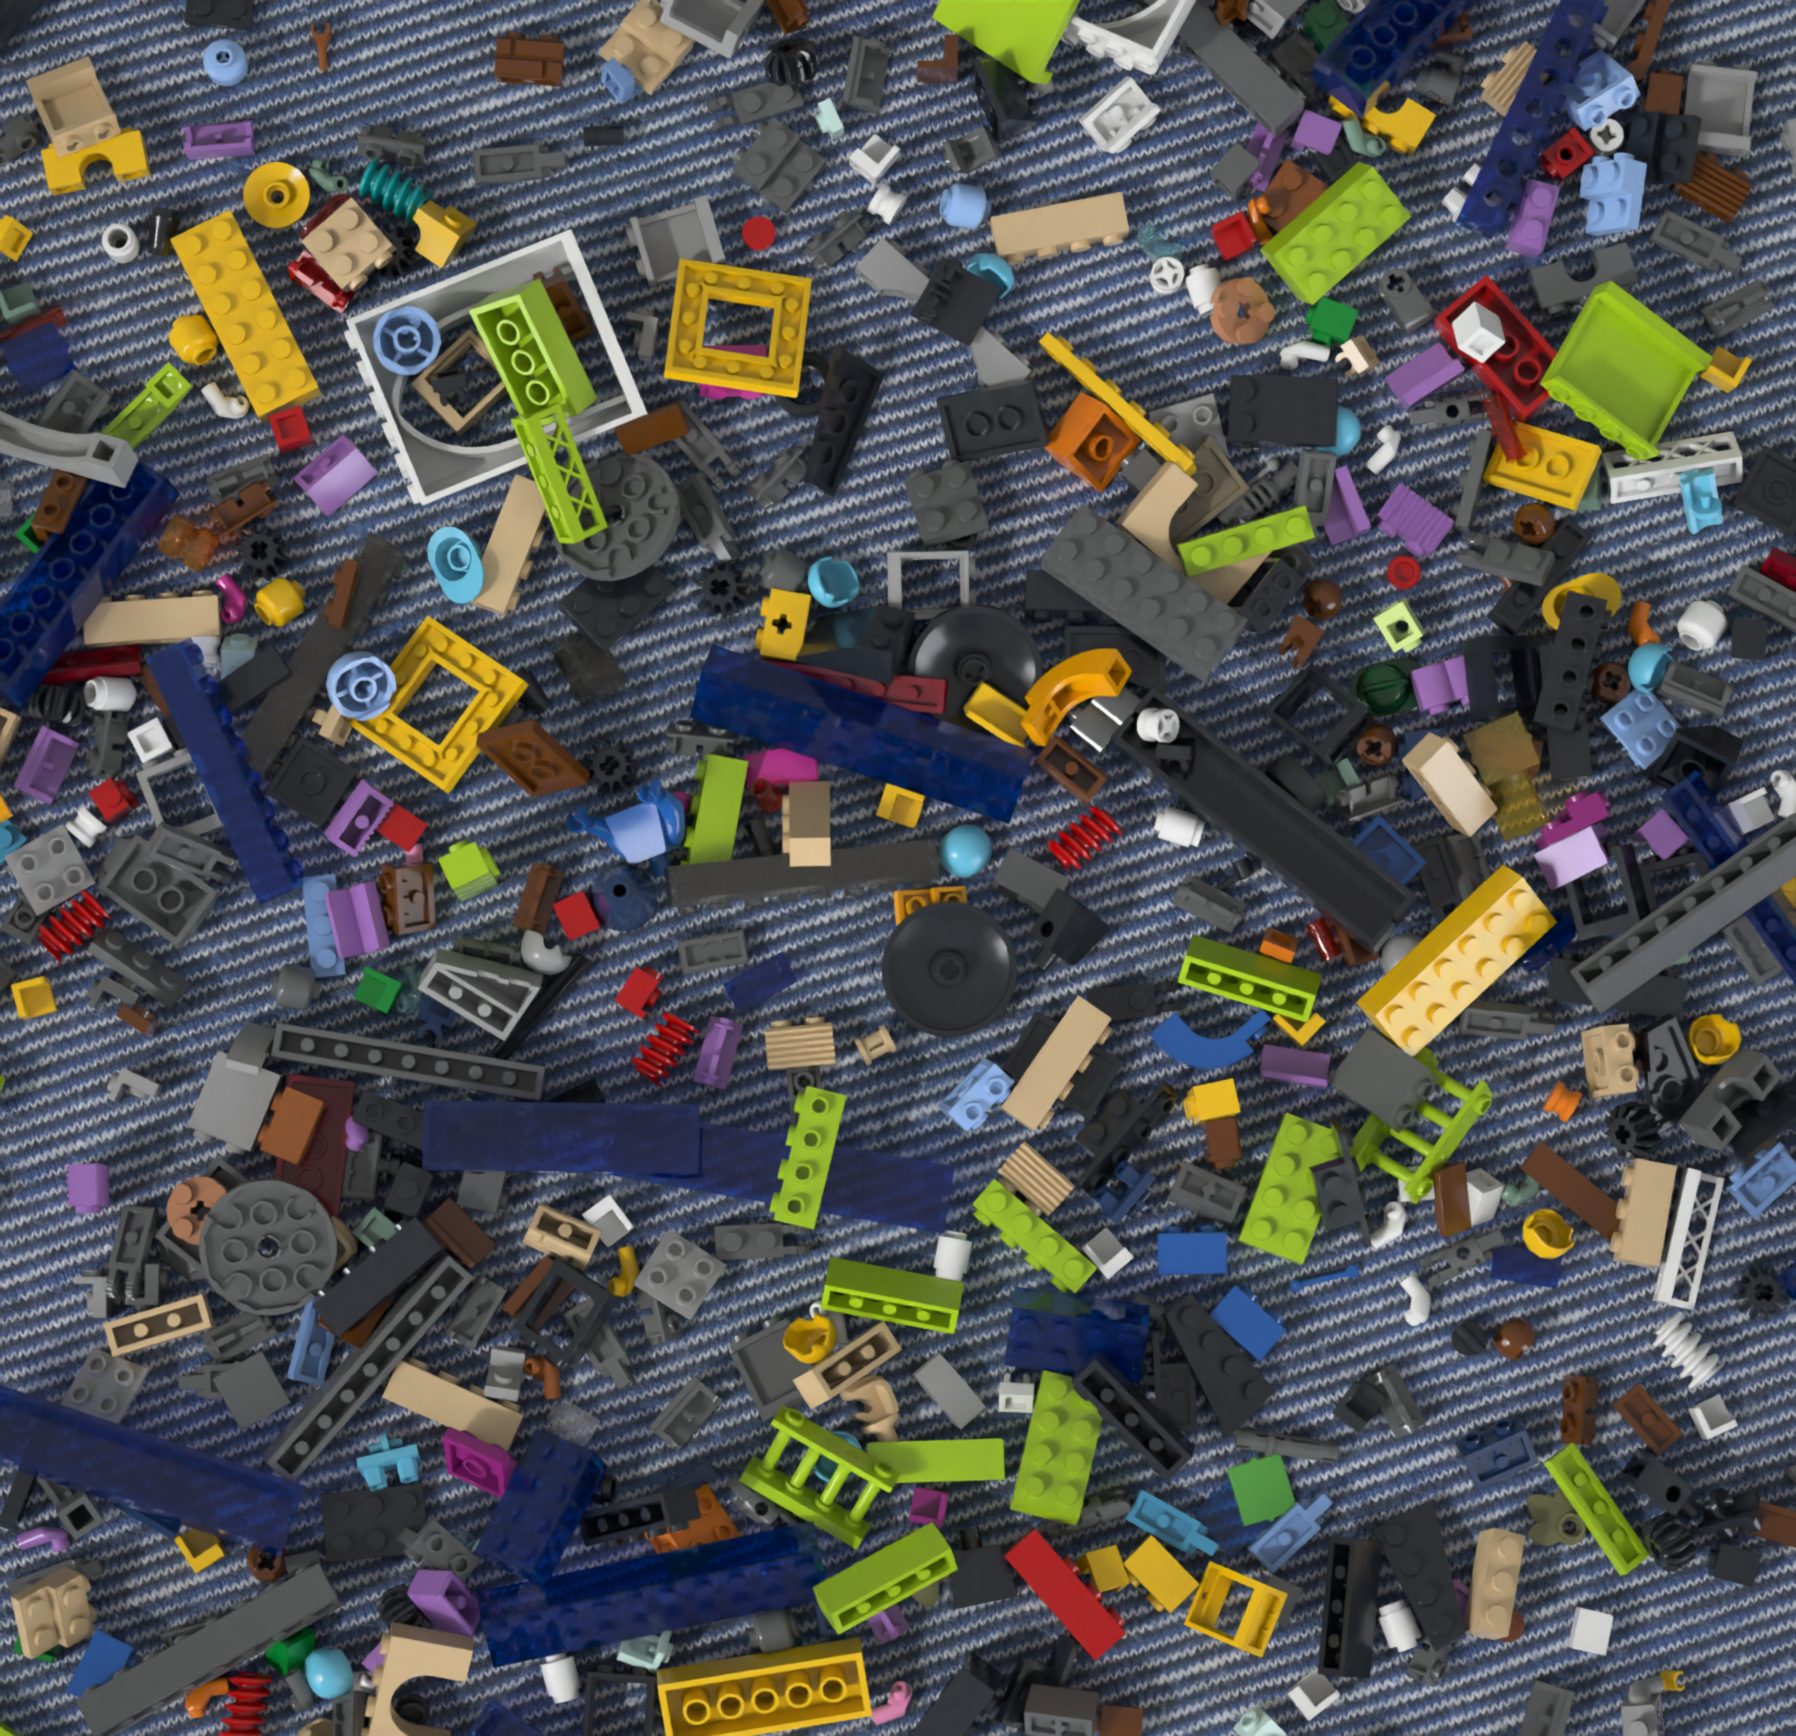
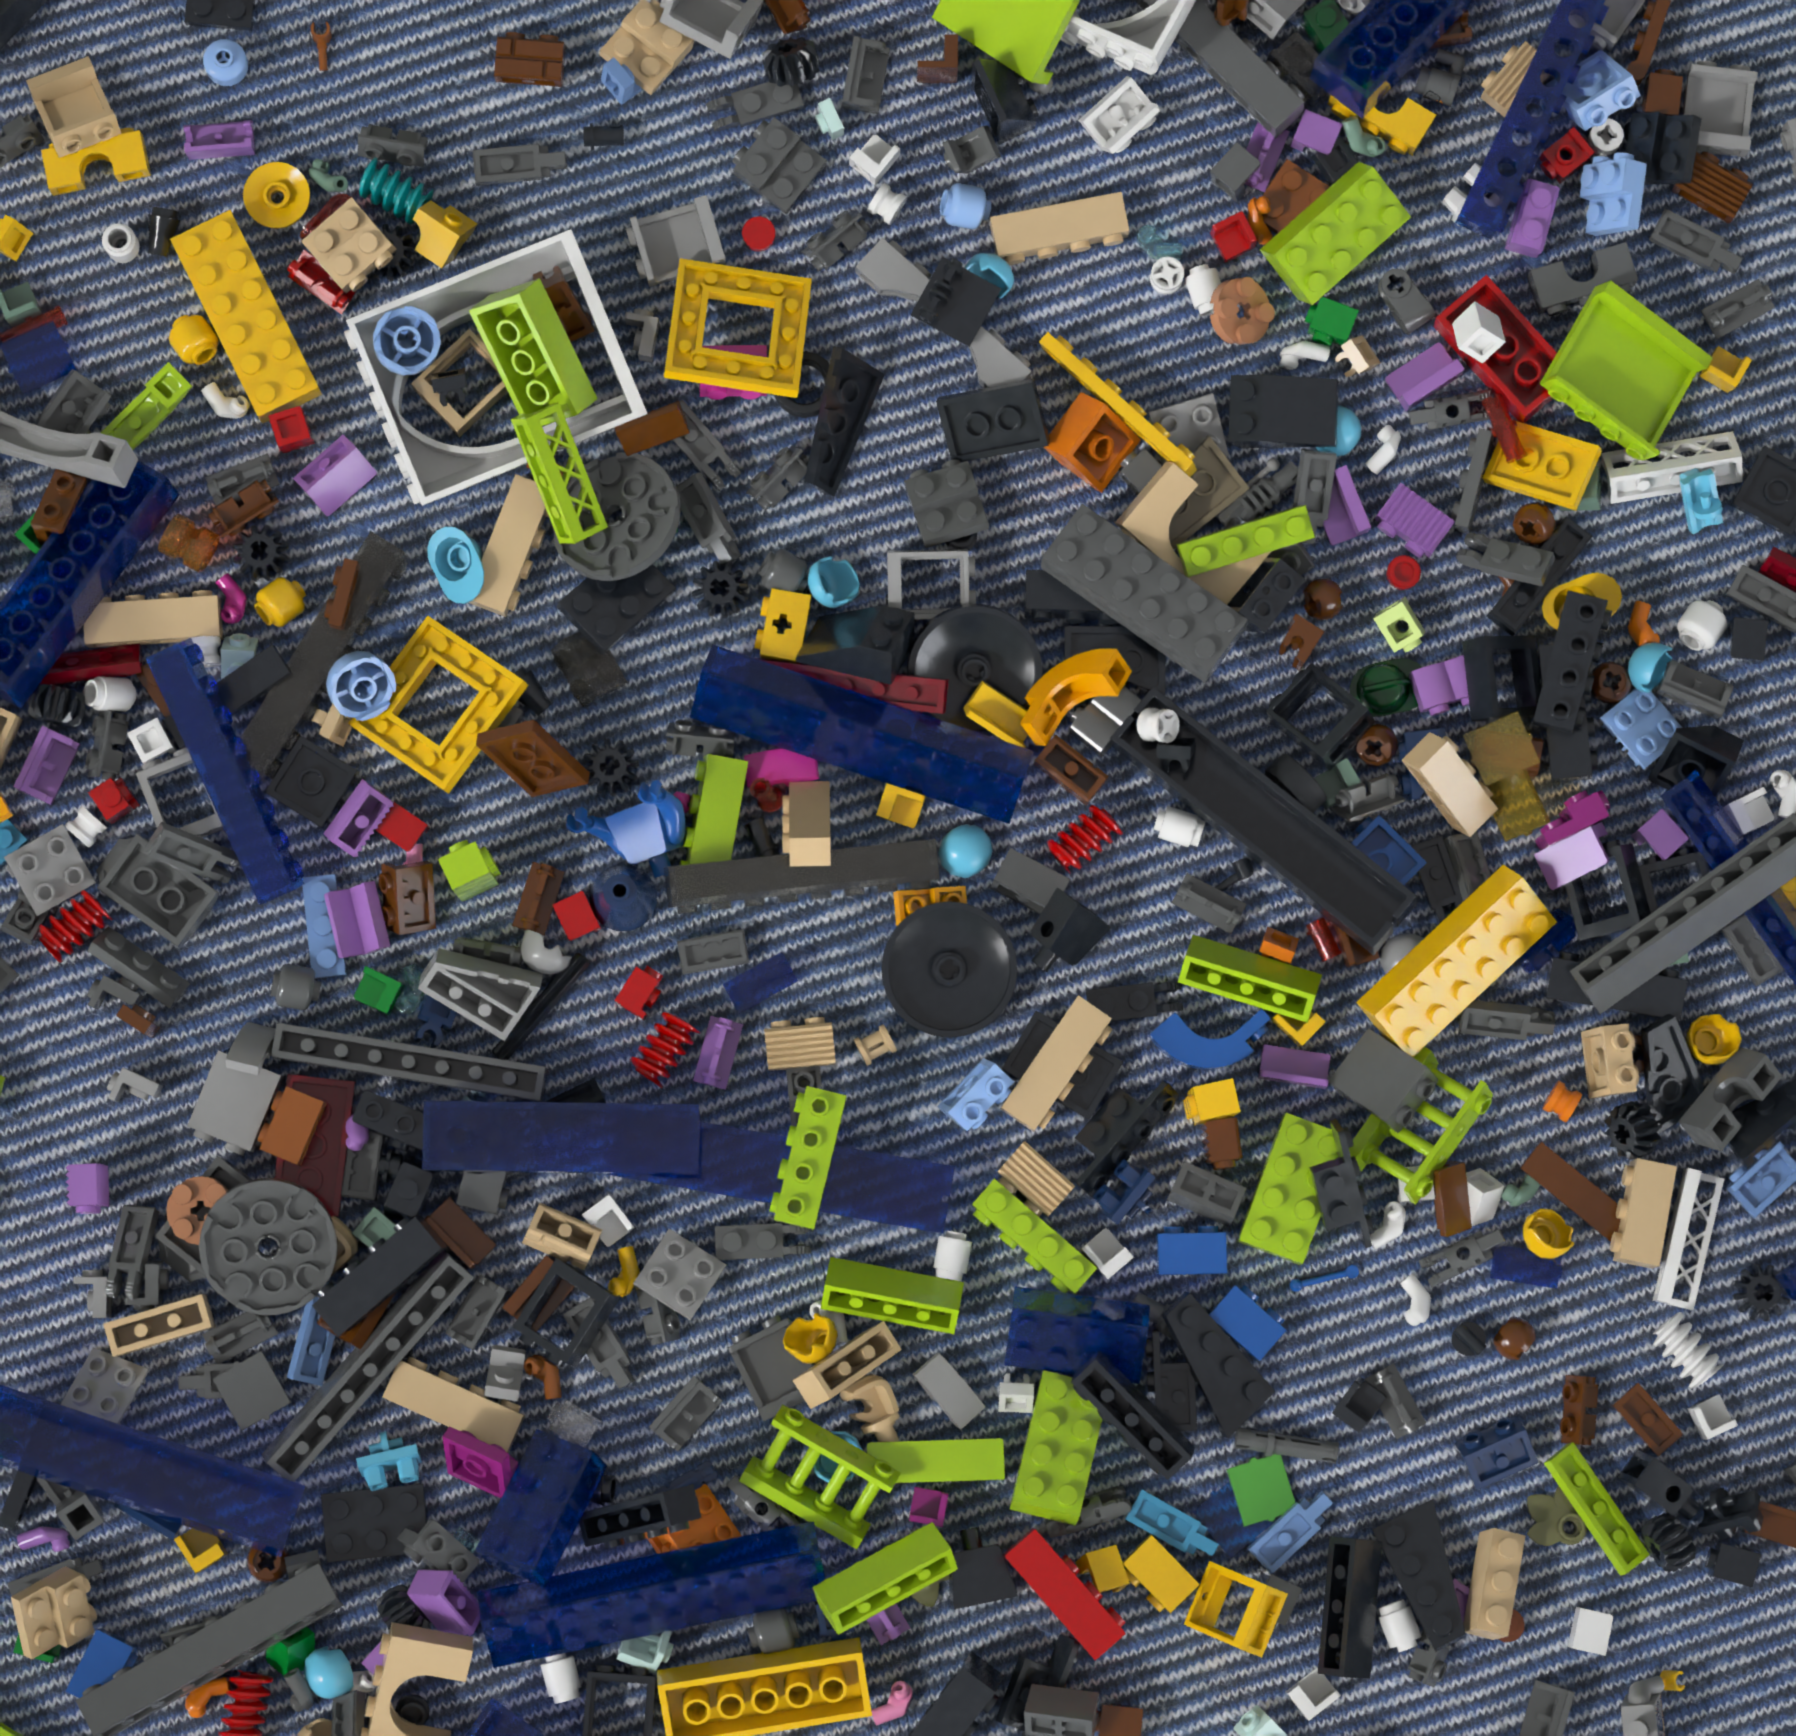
yellow panel [11,976,58,1020] -> none

